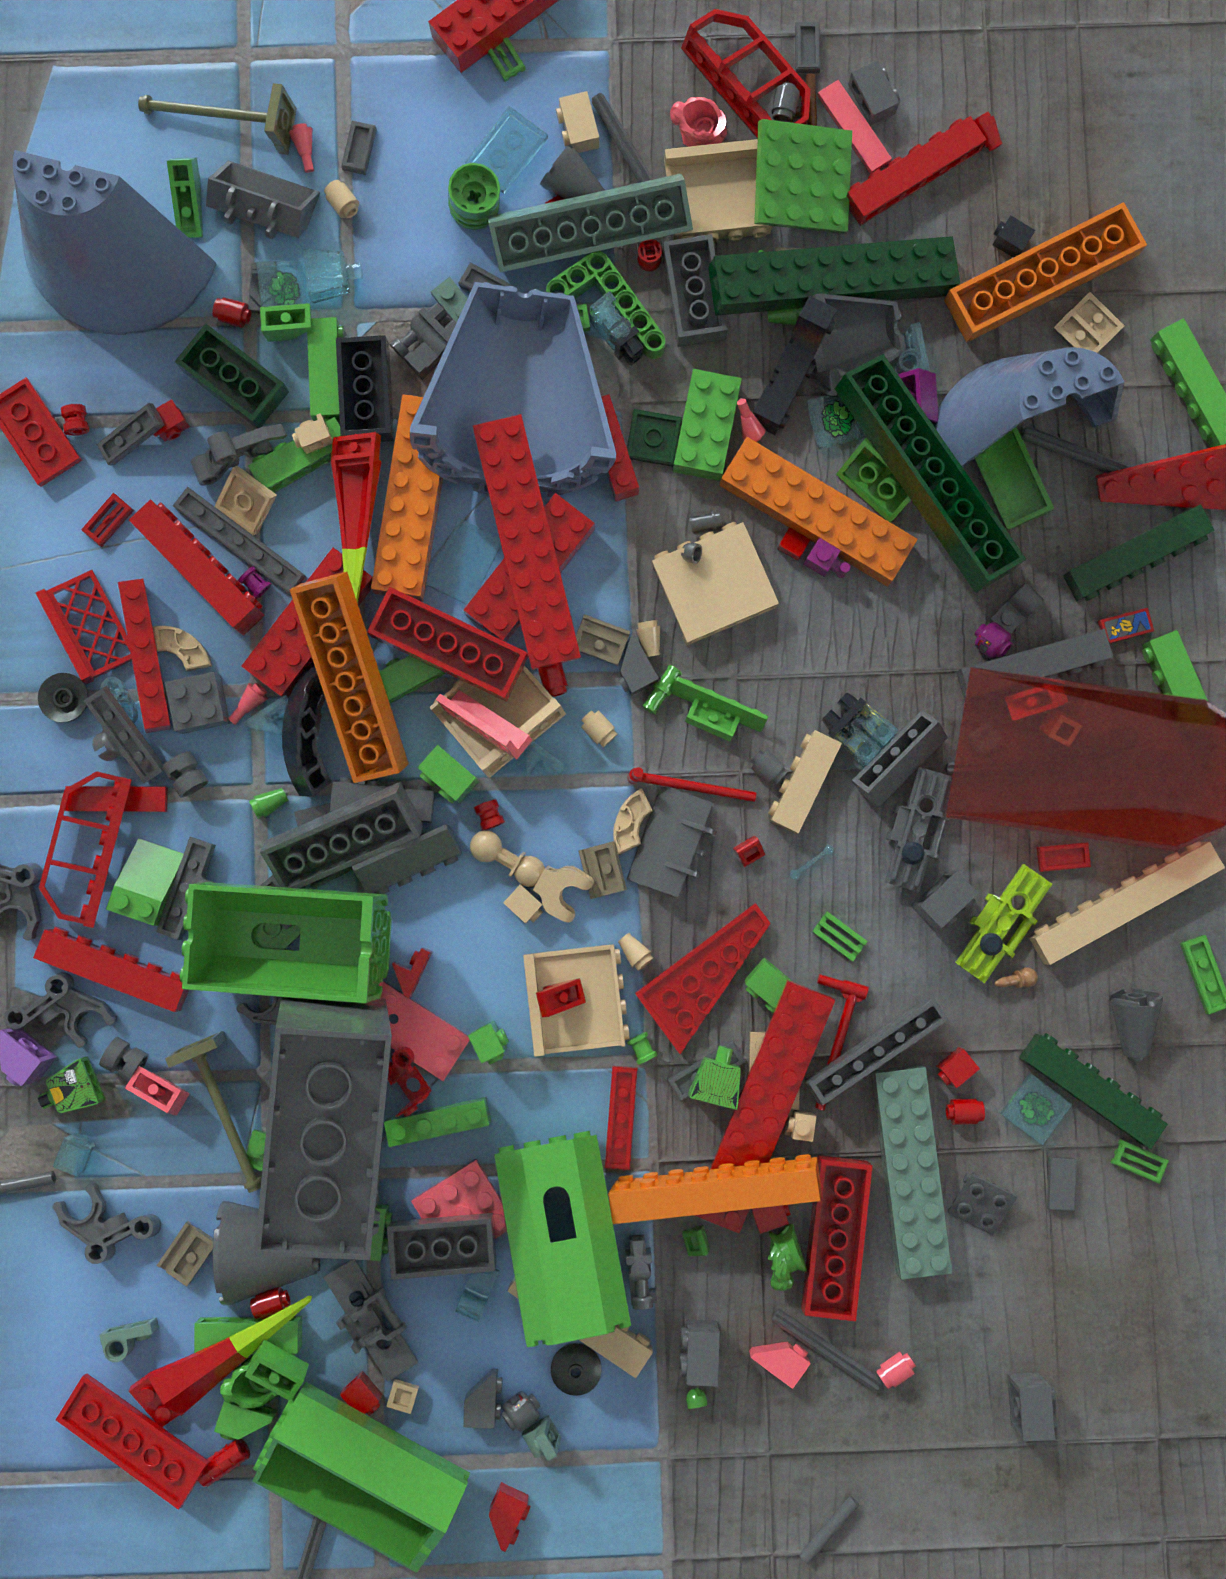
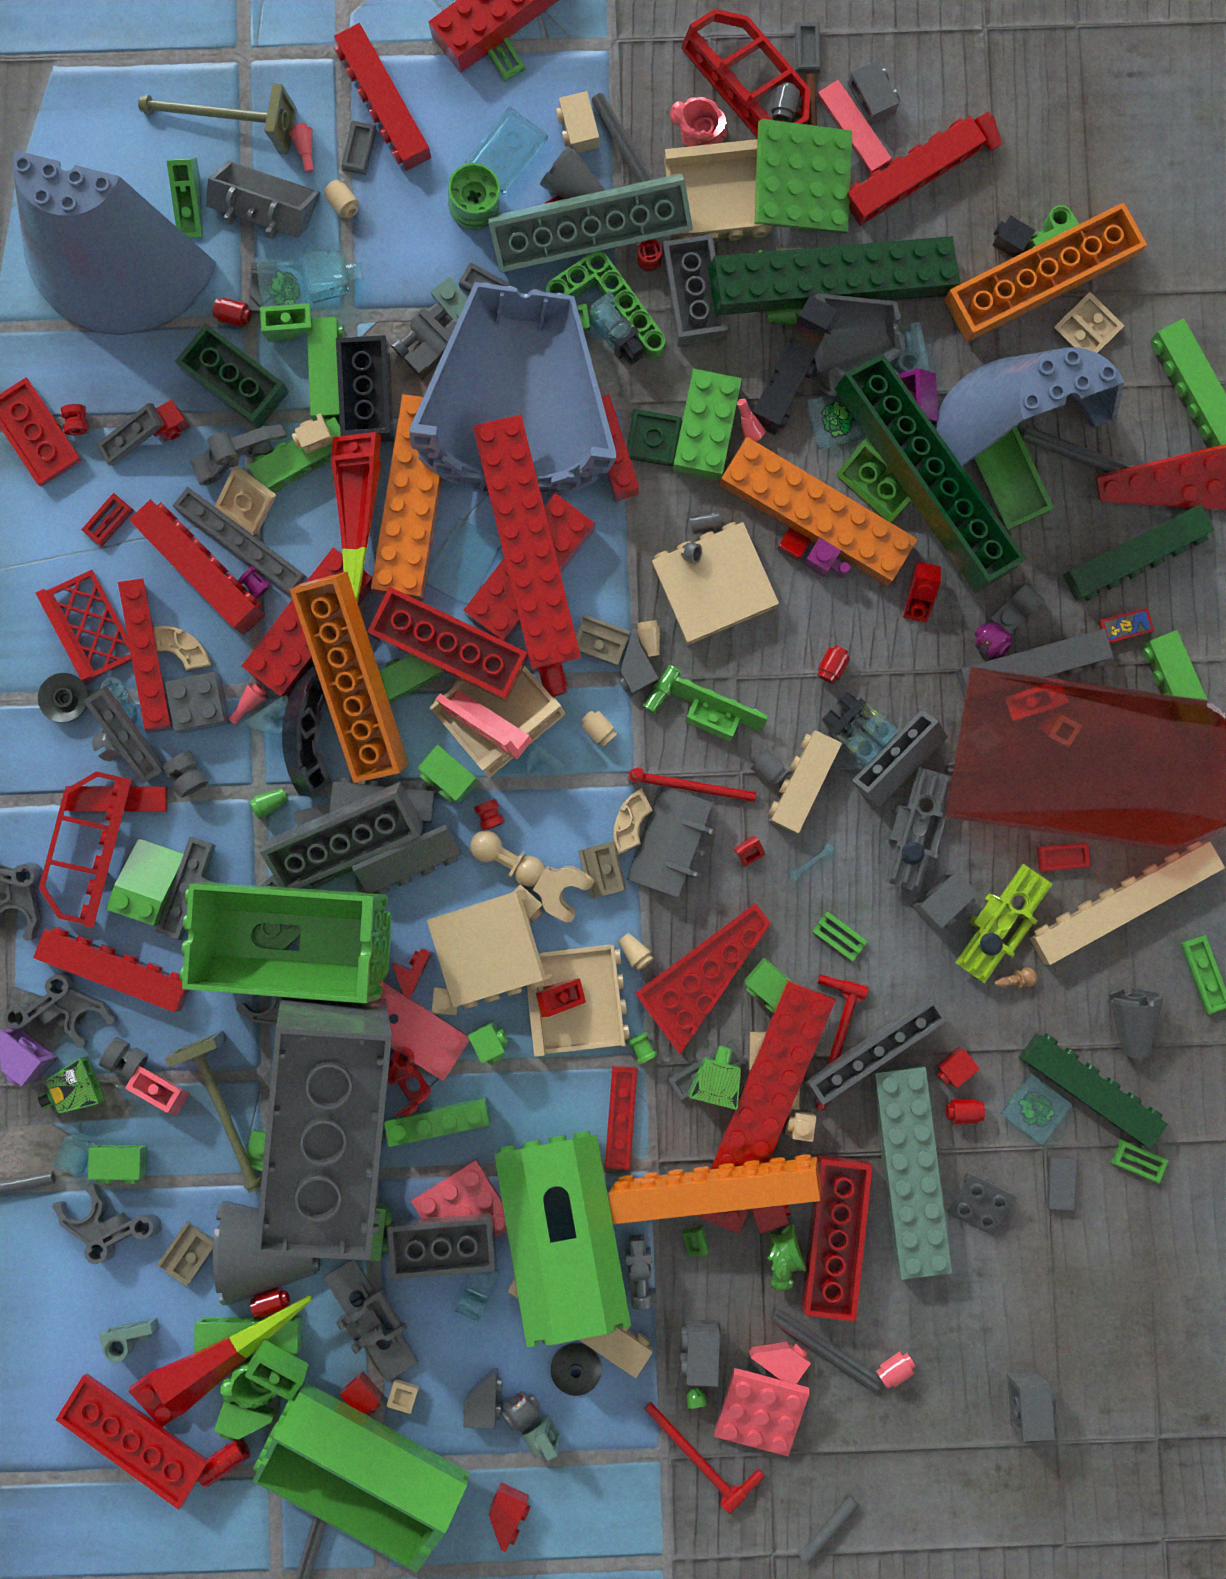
none -> bright green brick [88,1145,147,1184]
none -> red brick [333,22,431,171]
none -> tan panel [427,889,552,1010]
none -> tan plate [432,987,458,1015]
none -> red bar [644,1402,766,1514]
none -> coral plate [714,1368,809,1457]
none -> red brick [817,645,850,684]
none -> red slope [903,561,941,623]
none -> bright green plate [1026,205,1079,251]

